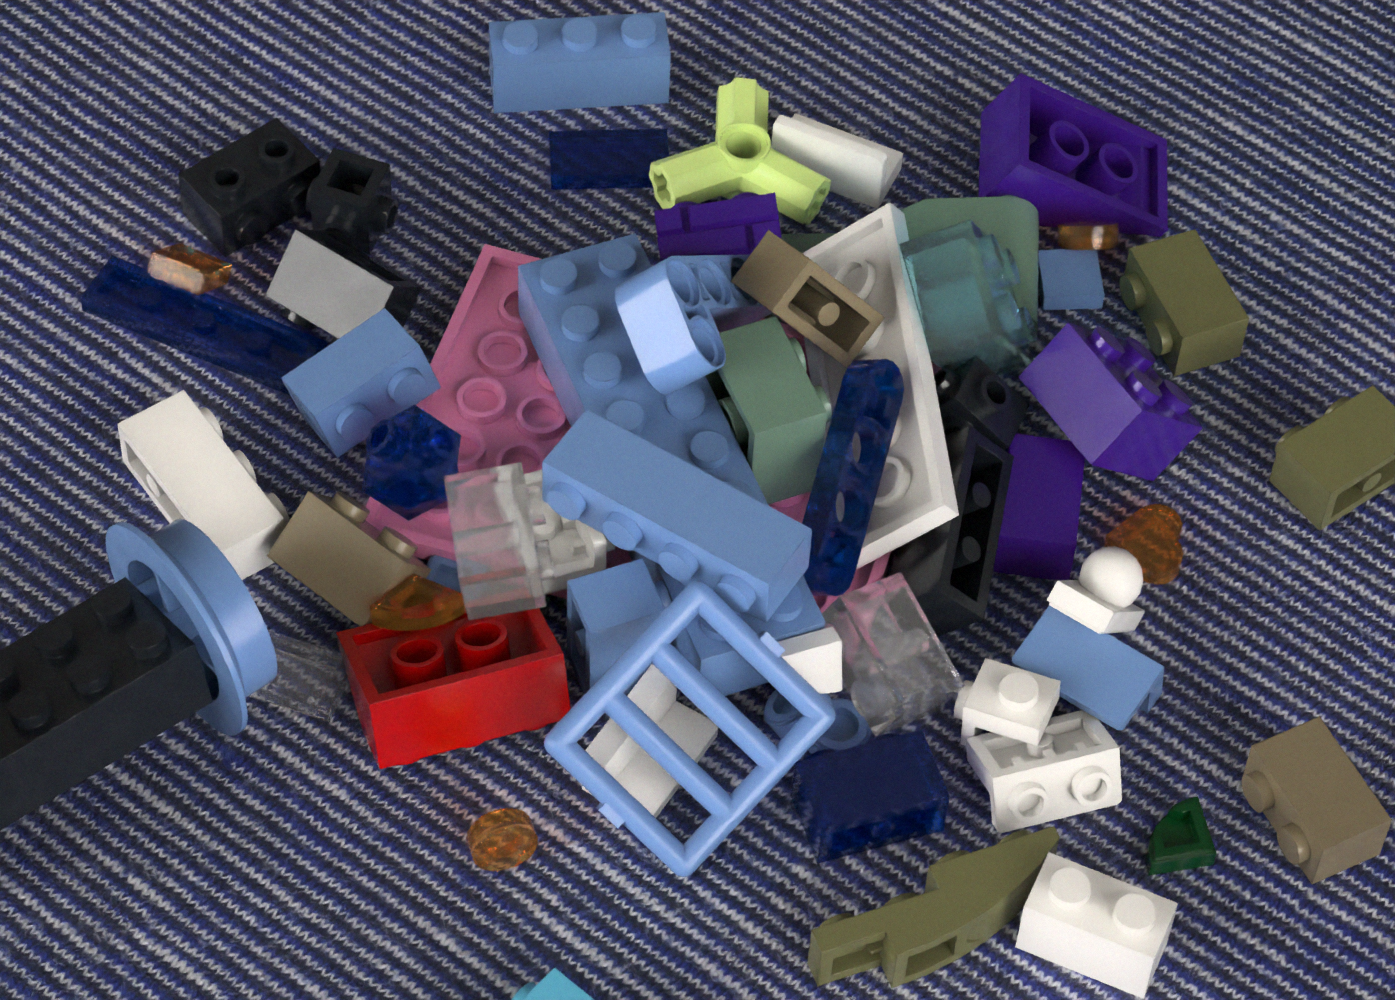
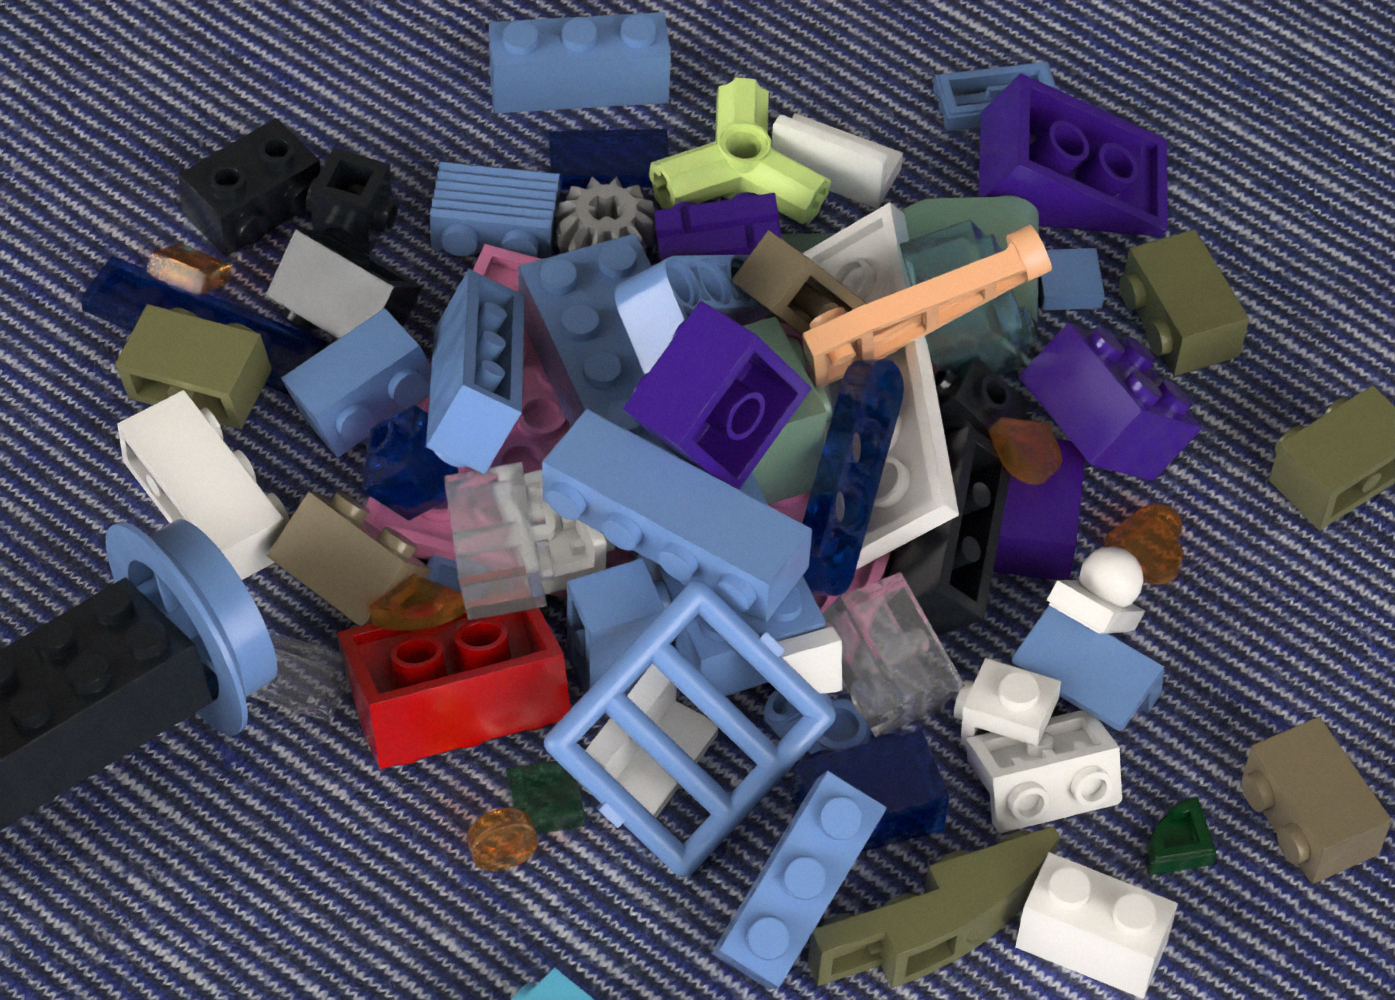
clear orange tile [1058,221,1119,250] -> none
none -> olive brick [115,304,272,430]
none -> medium blue brick [426,269,525,474]
none -> medium blue brick [430,161,560,259]
none -> clear green tile [506,761,585,838]
none -> light grey gear [555,176,657,254]
none -> dark purple brick [623,301,812,490]
none -> medium blue brick [711,771,887,990]
none -> light nougat plate [802,224,1052,387]
none -> medium blue tile [933,61,1057,132]
none -> clear orange tile [988,417,1062,485]

